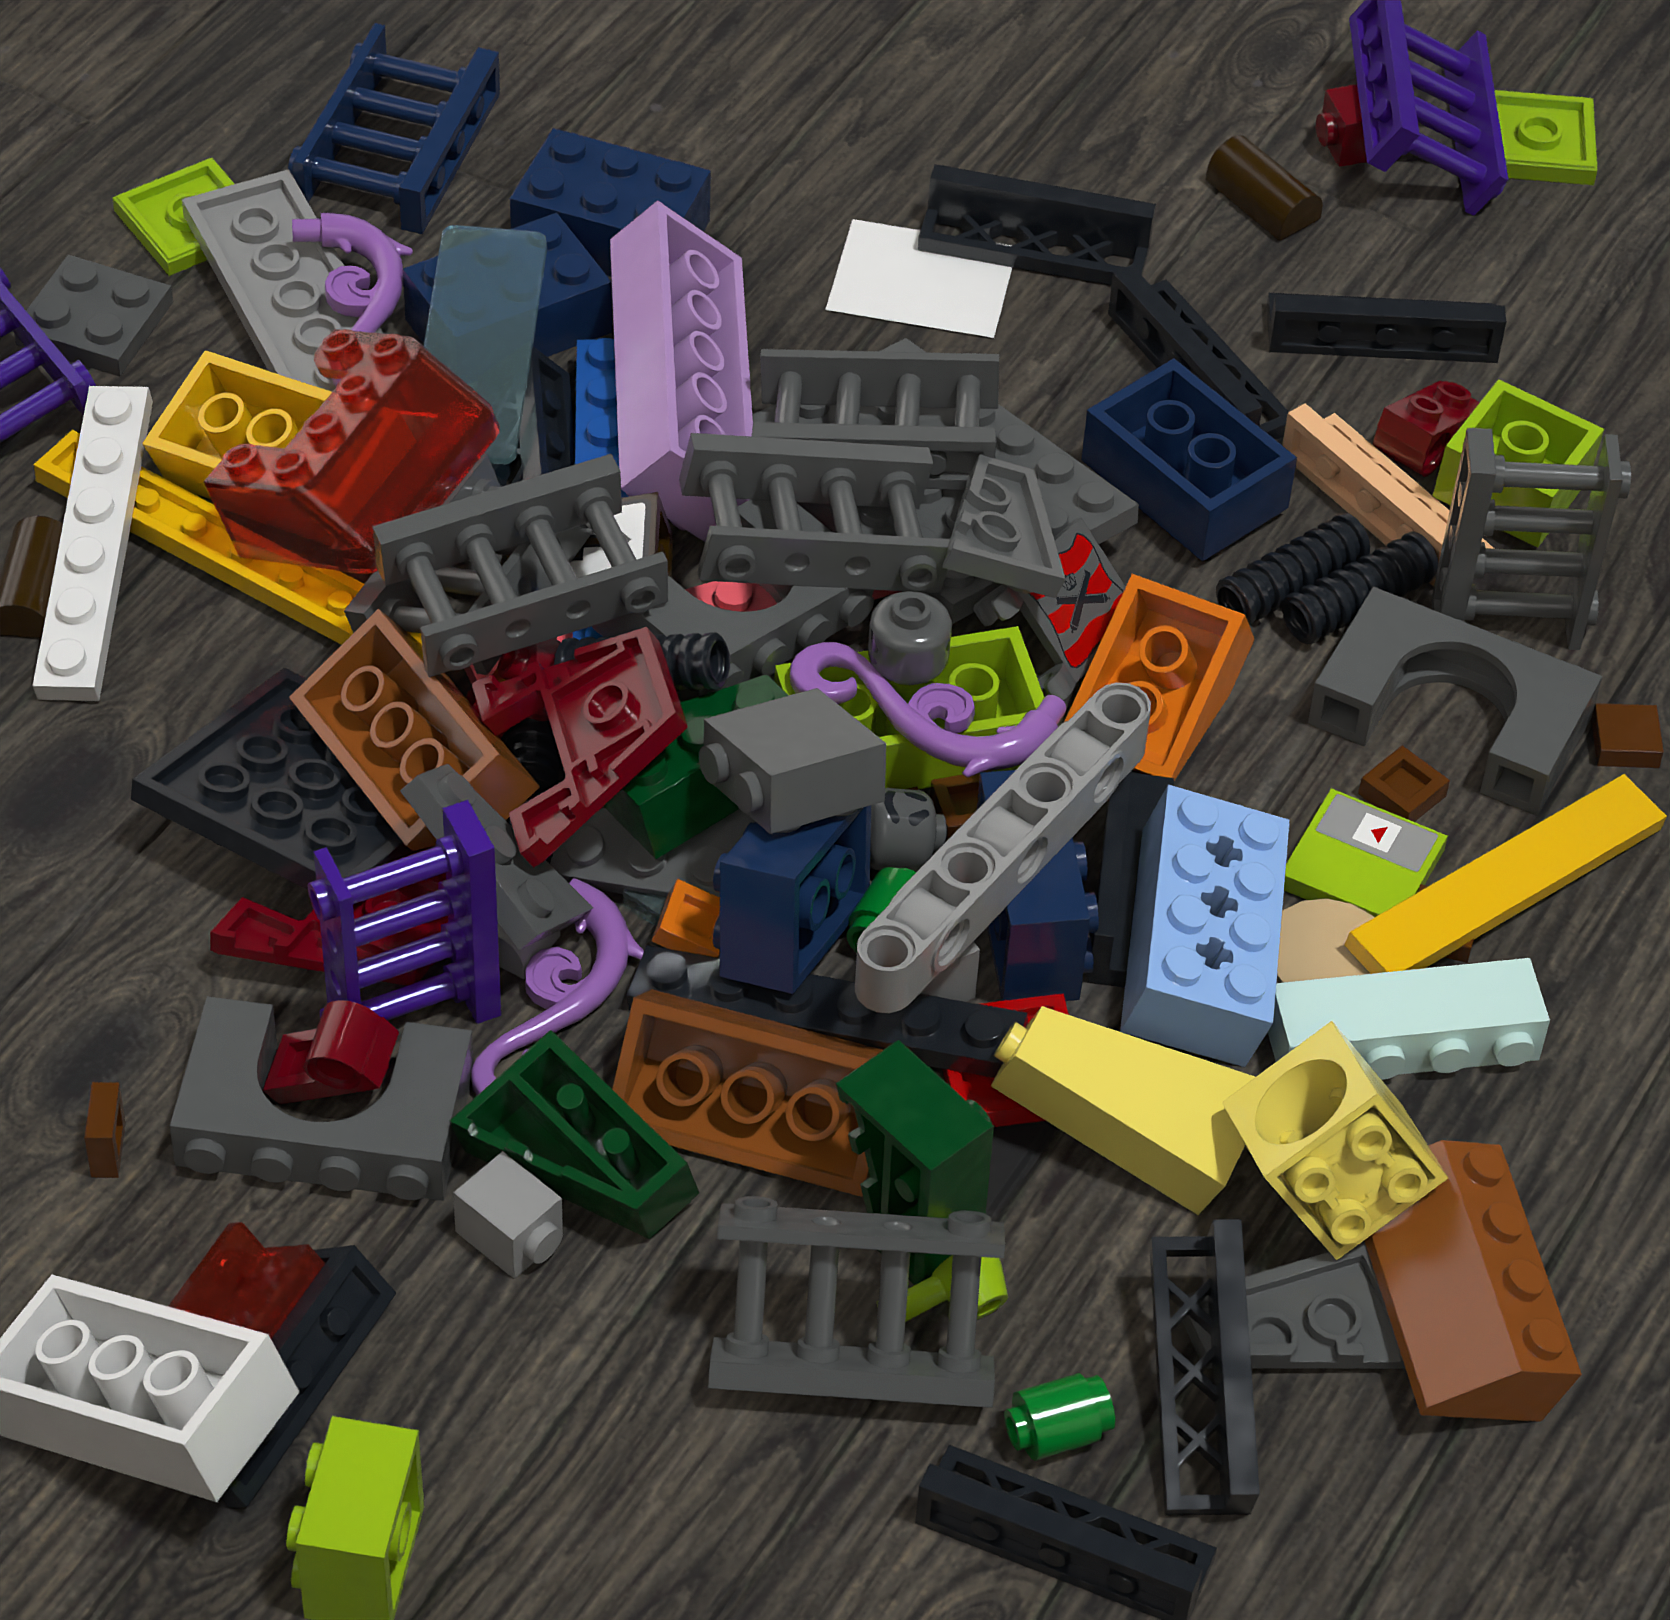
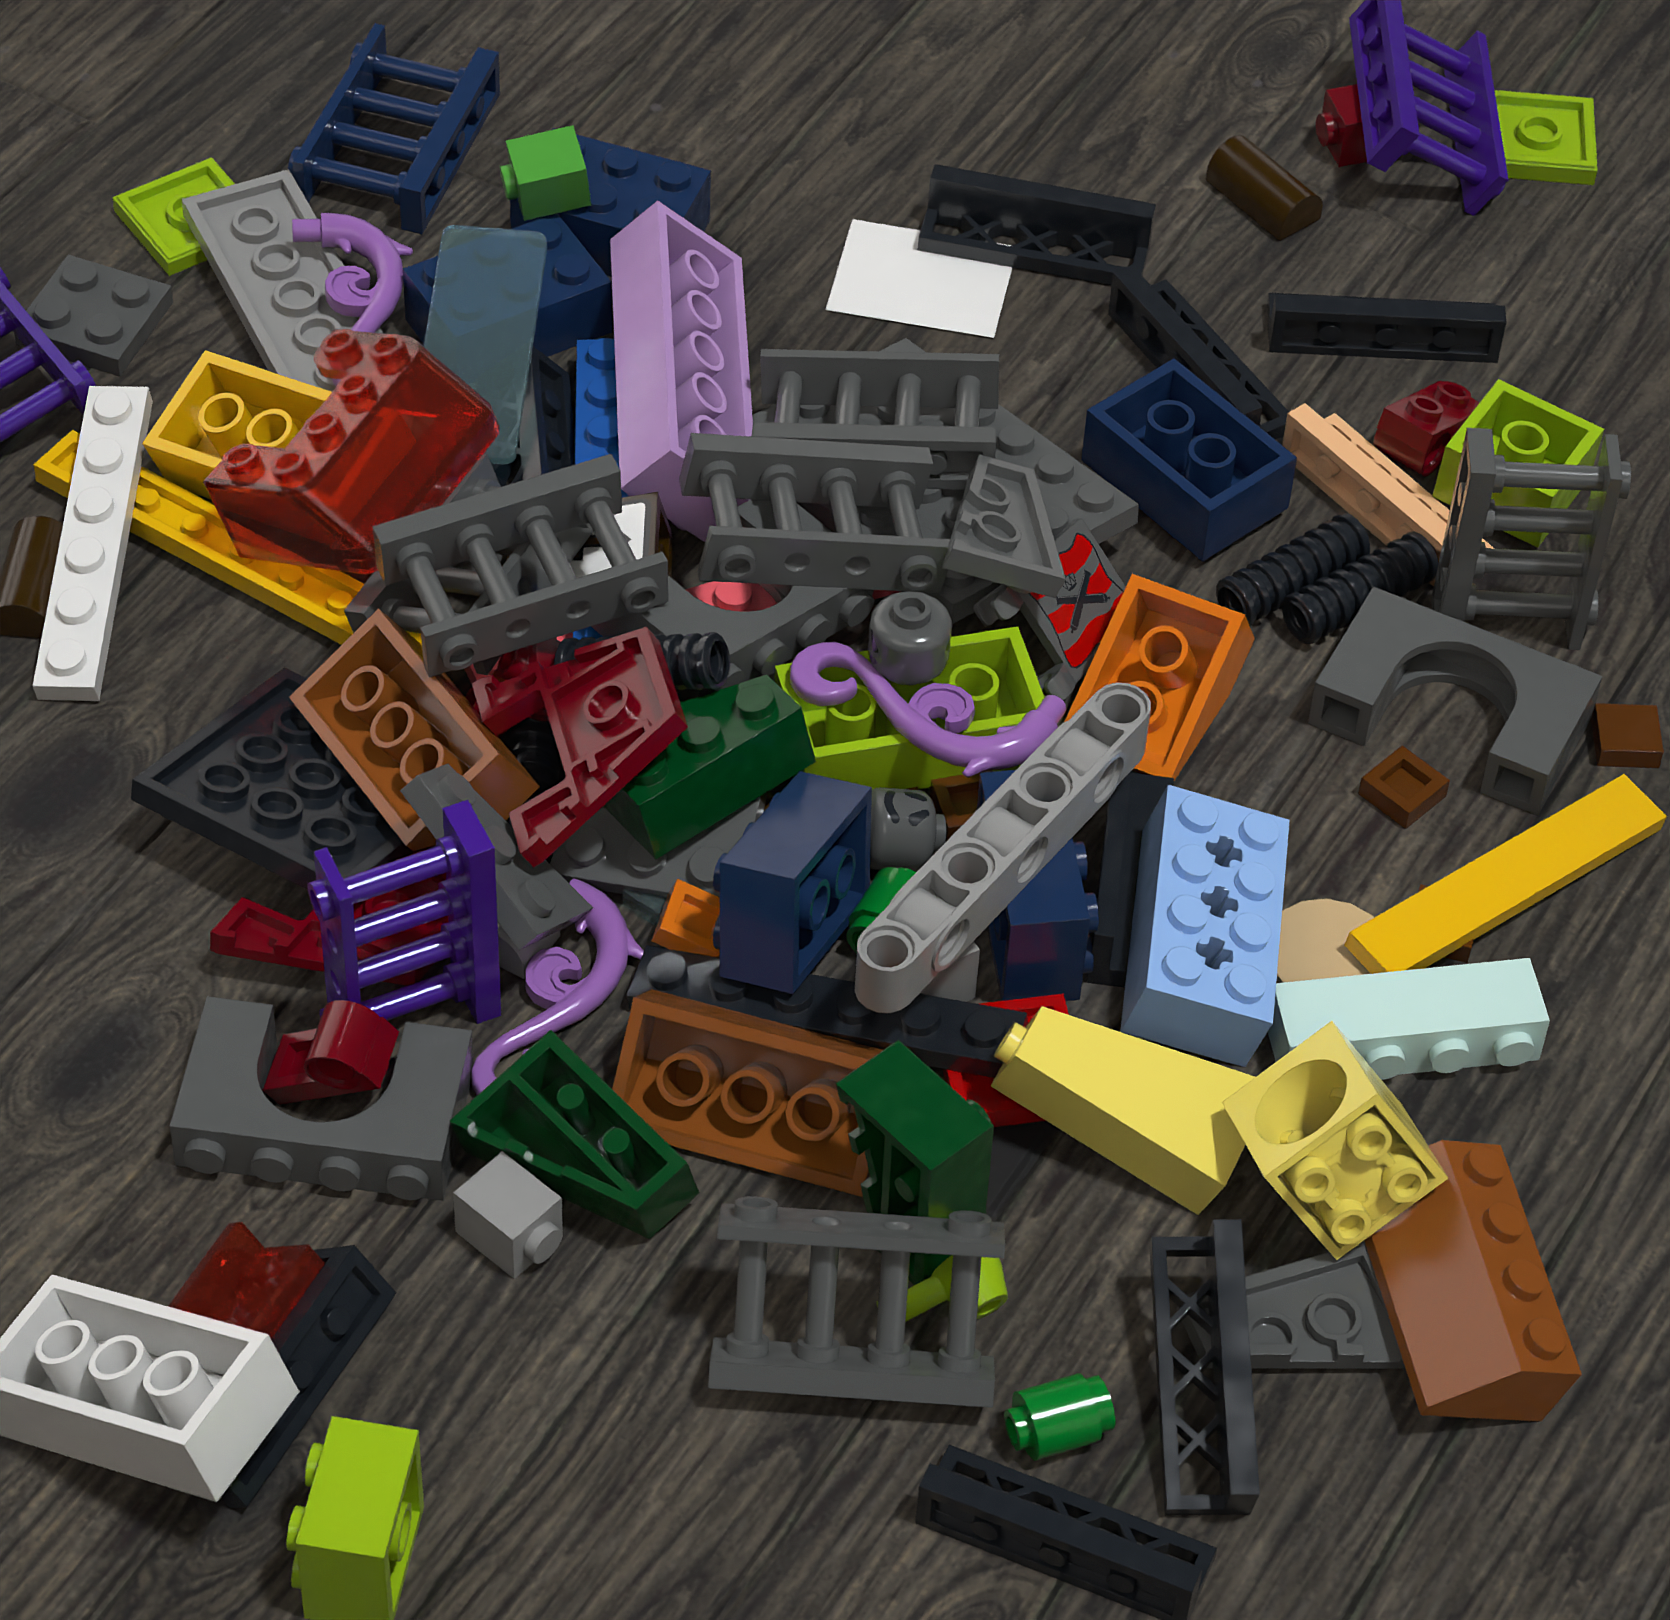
reddish brown tile [85,1082,126,1178] -> none
dark grey brick [699,688,886,834] -> none
lime tile [1284,788,1448,917] -> none
none -> bright green brick [500,125,591,221]

